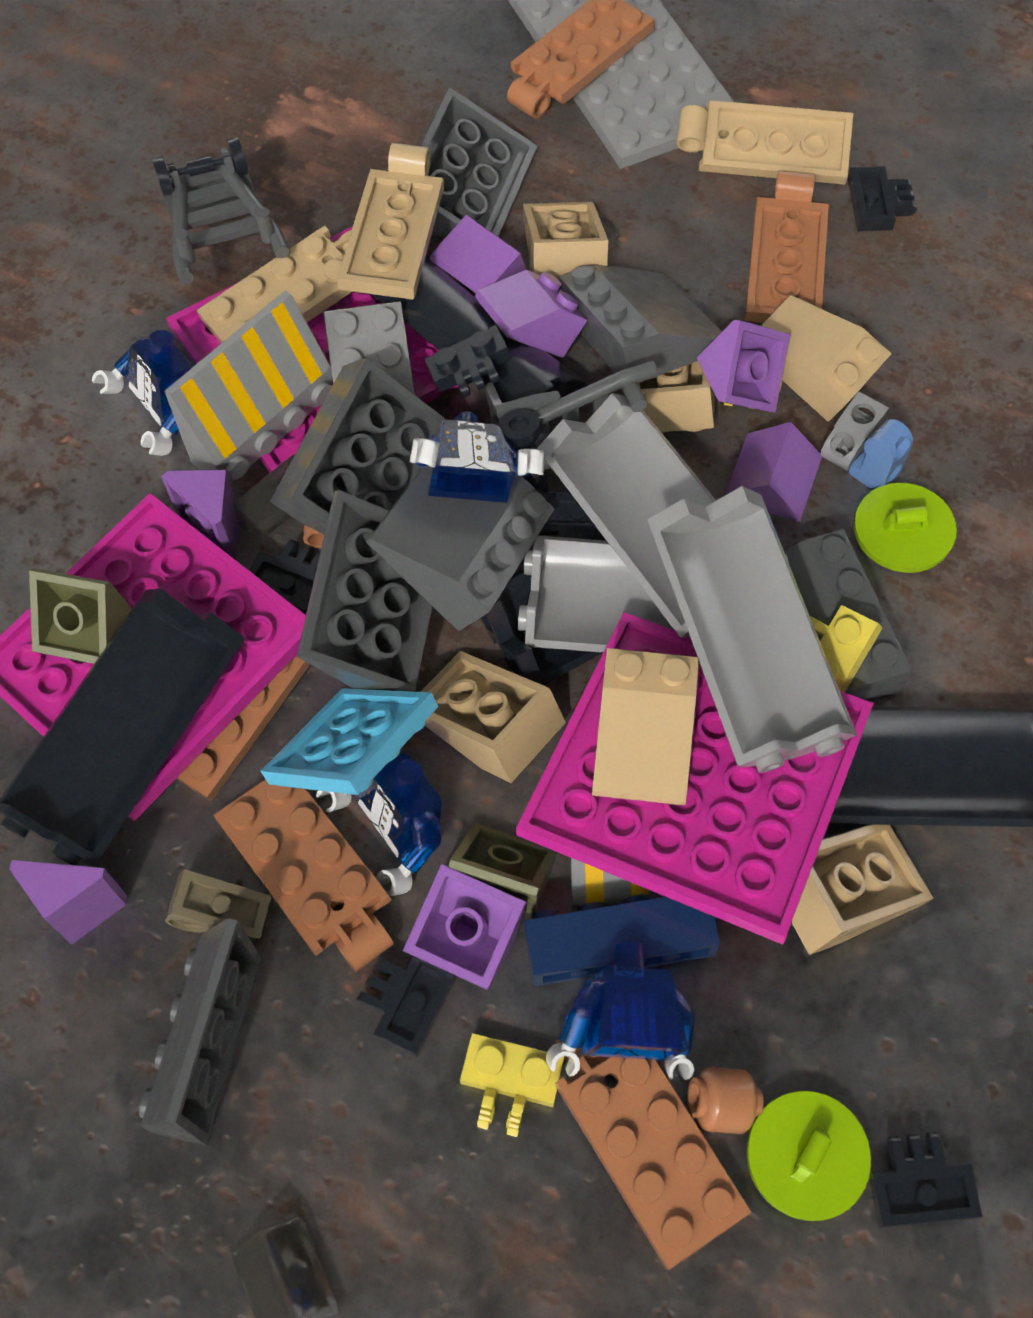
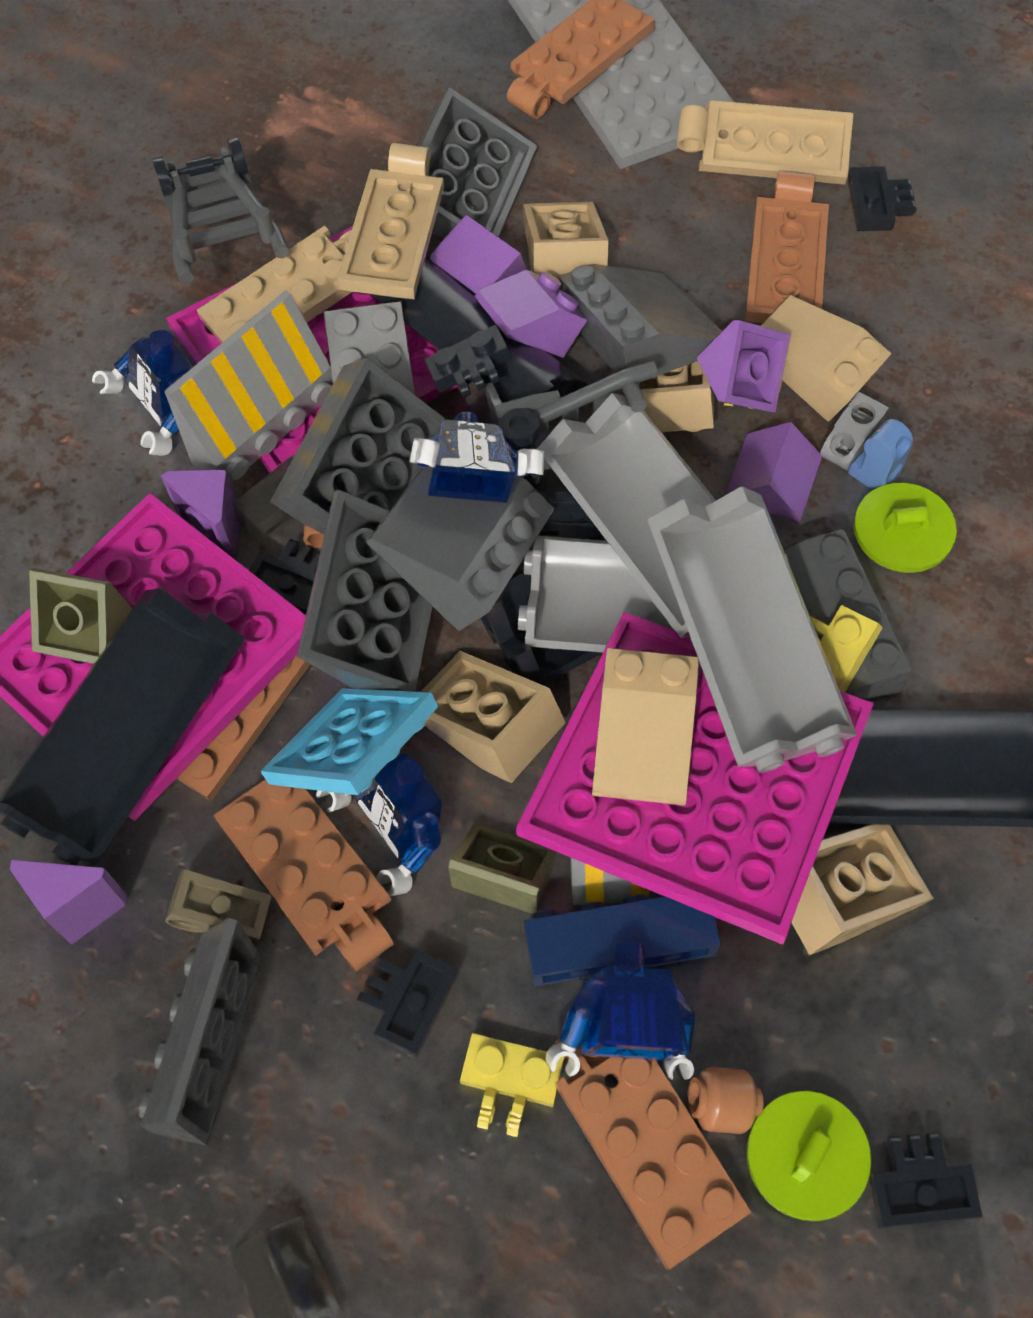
medium lavender slope [403,864,527,990] -> none

